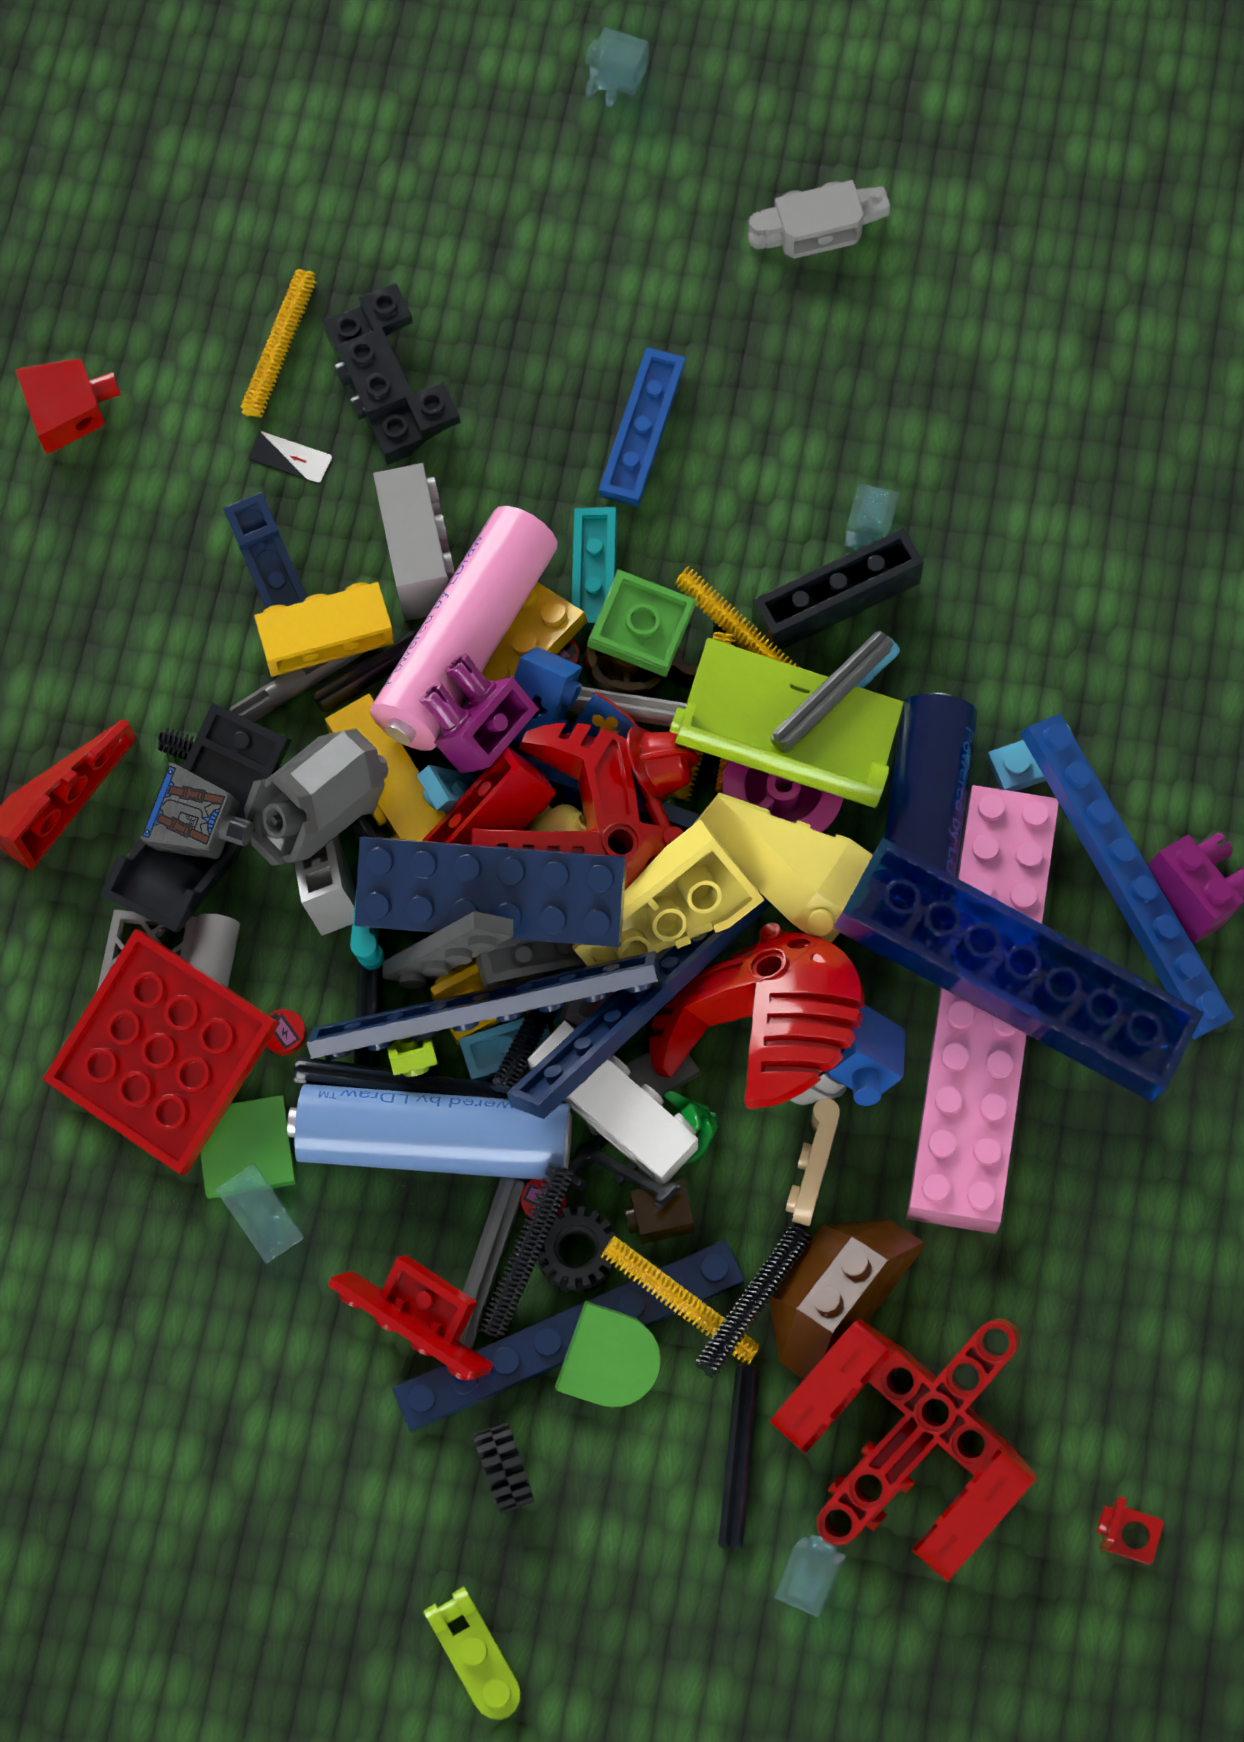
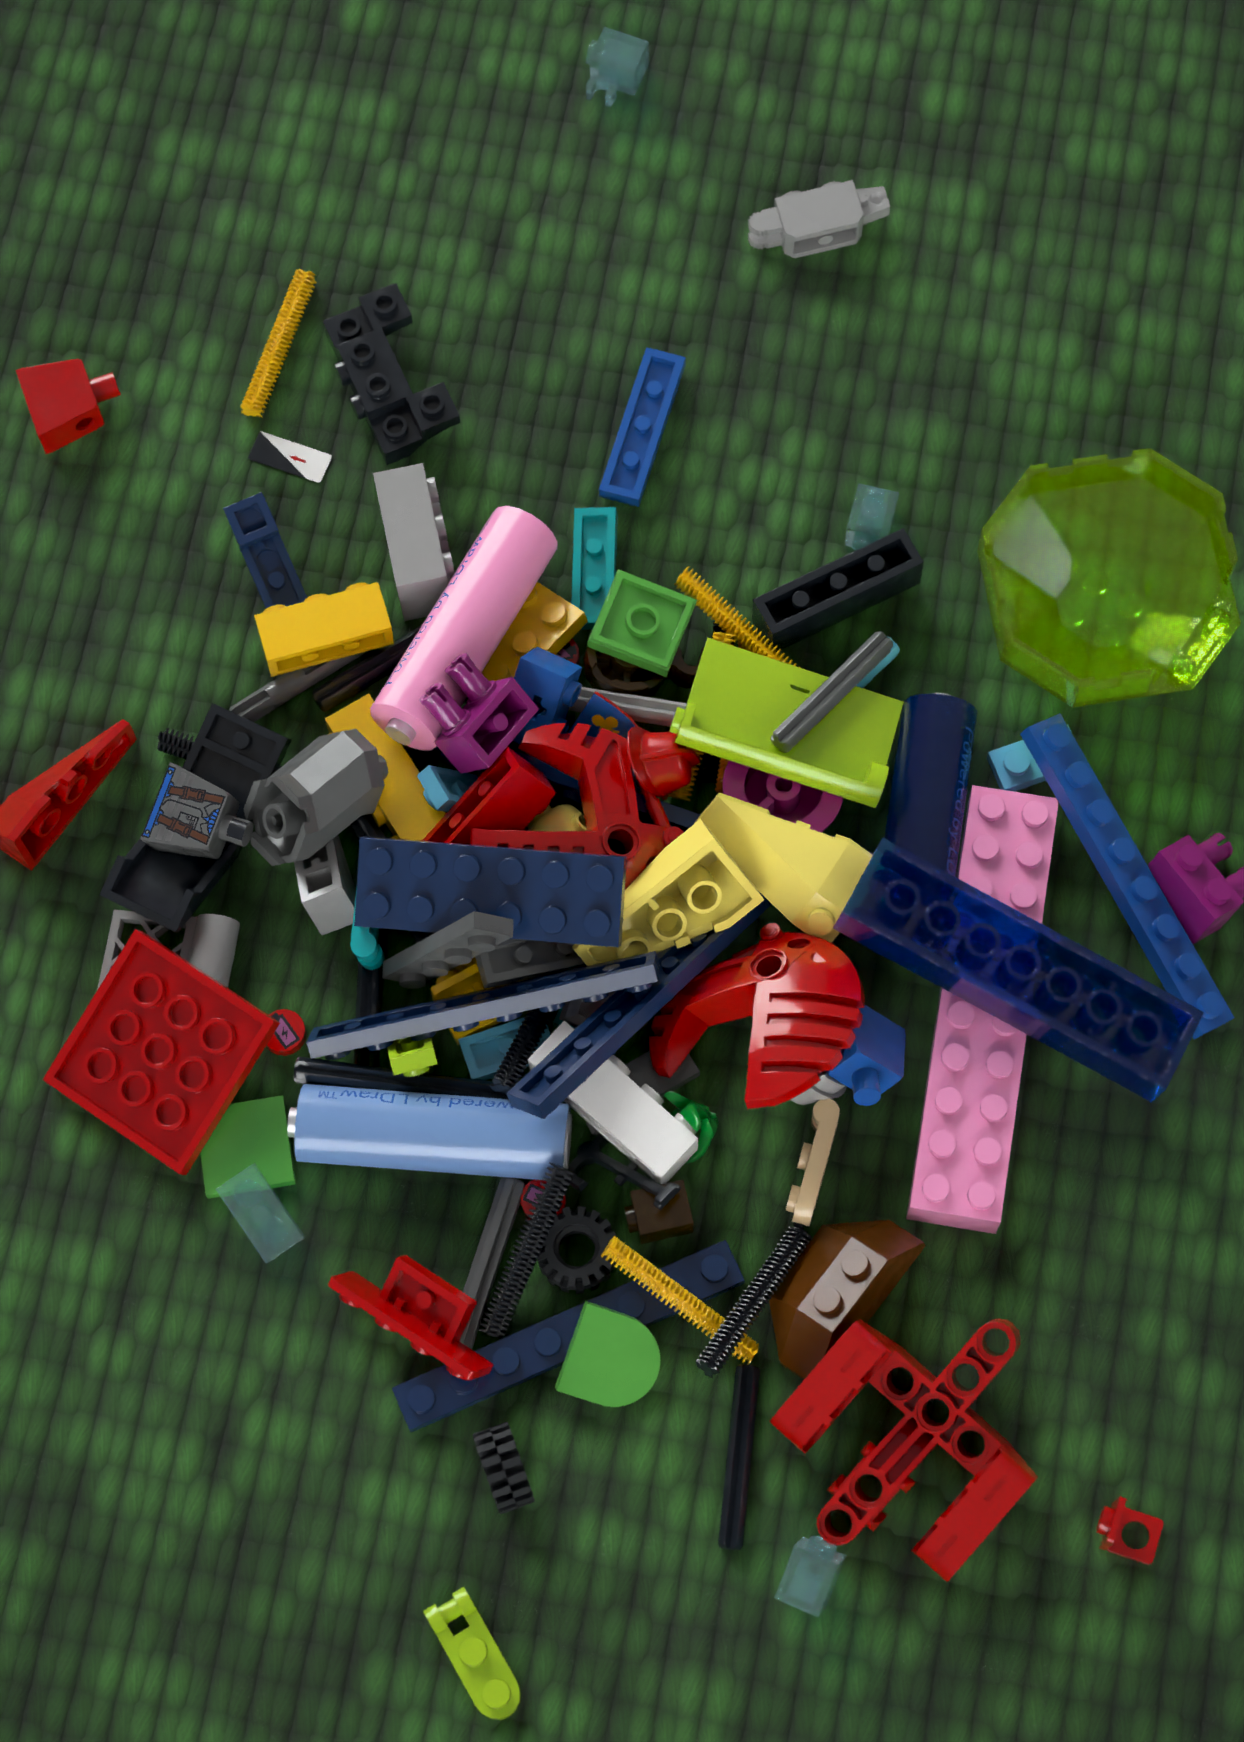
none -> clear neon green windscreen [977,448,1241,708]

